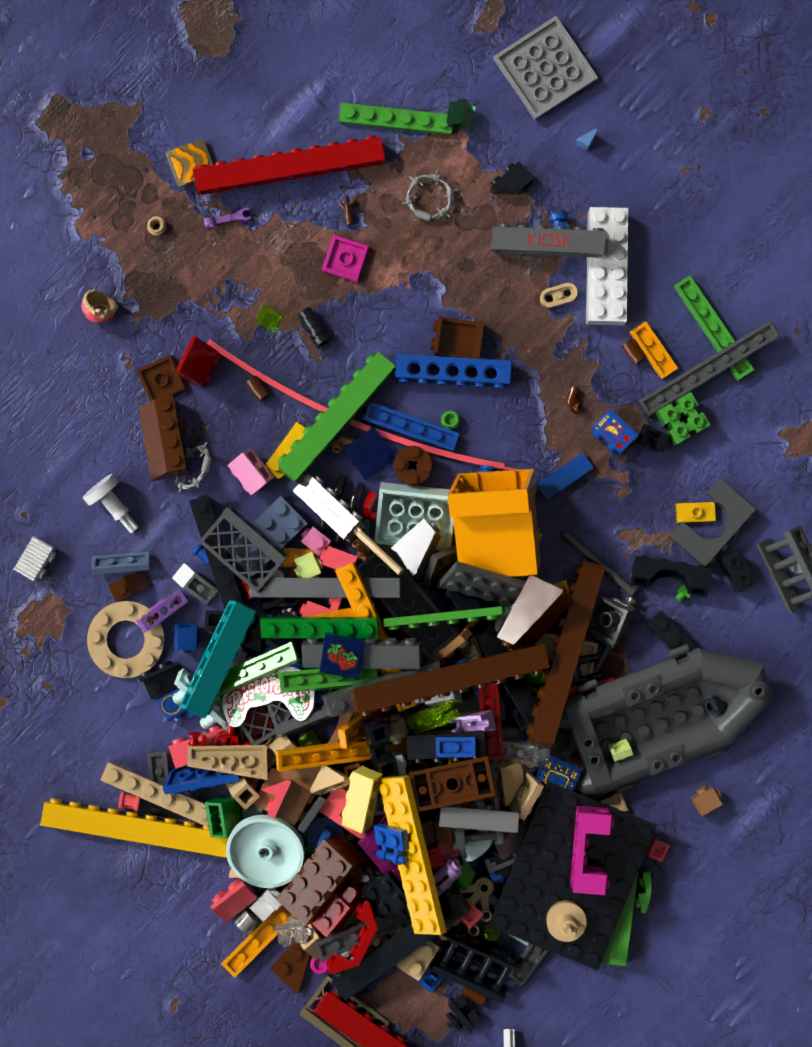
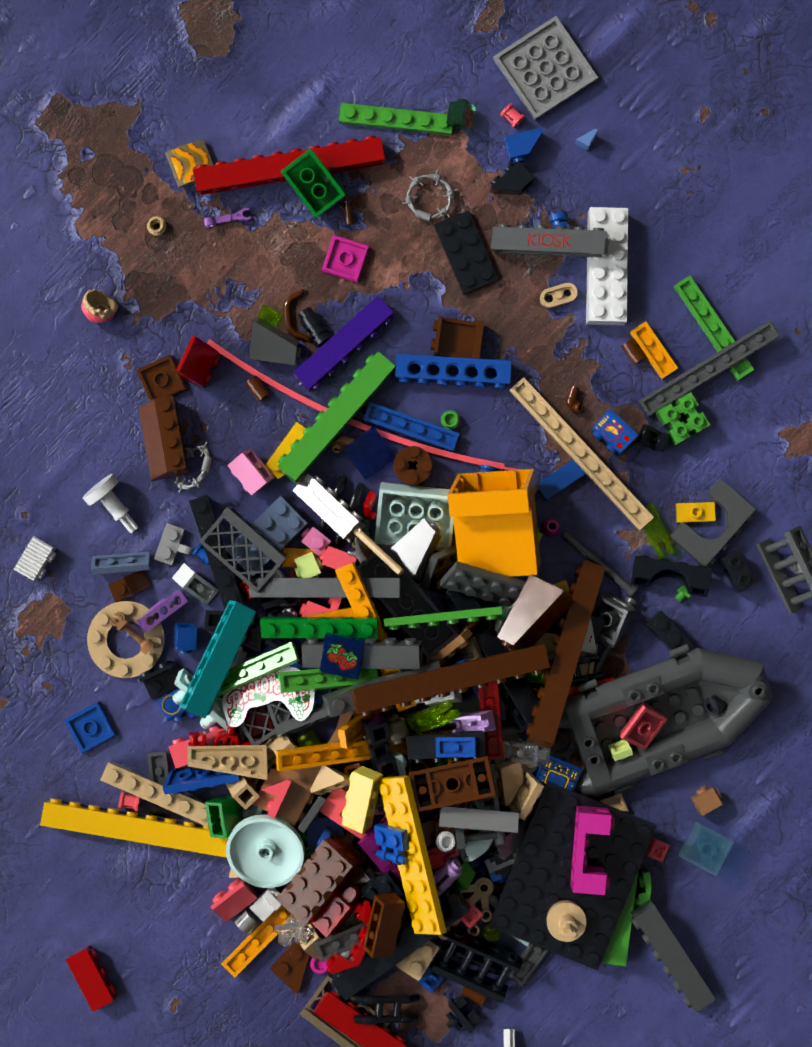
none -> blue tile [64,701,117,754]
none -> red brick [66,945,117,1012]
none -> medium nougat bar [109,612,156,655]
none -> light grey plate [154,523,193,566]
none -> dark grey slope [249,317,301,365]
none -> green slope [280,148,348,218]
none -> reddish brown animal [283,289,311,342]
none -> dark purple brick [293,296,394,392]
none -> dark grey bar [347,537,368,566]
none -> black piece [354,993,420,1025]
none -> reddish brown brick [363,893,405,958]
none -> black plate [434,210,498,295]
none -> white plate [436,831,455,852]
none -> coral bush [500,103,525,128]
none -> blue slope [504,128,543,164]
none -> tan plate [509,377,654,531]
none -> dark pink cone [541,518,560,537]
none -> sticker [581,616,605,654]
none -> coral slope [620,702,668,750]
none -> dark grey brick [631,900,716,1013]
none -> clear neon green hinge [643,503,674,559]
none -> clear light blue brick [678,821,734,876]

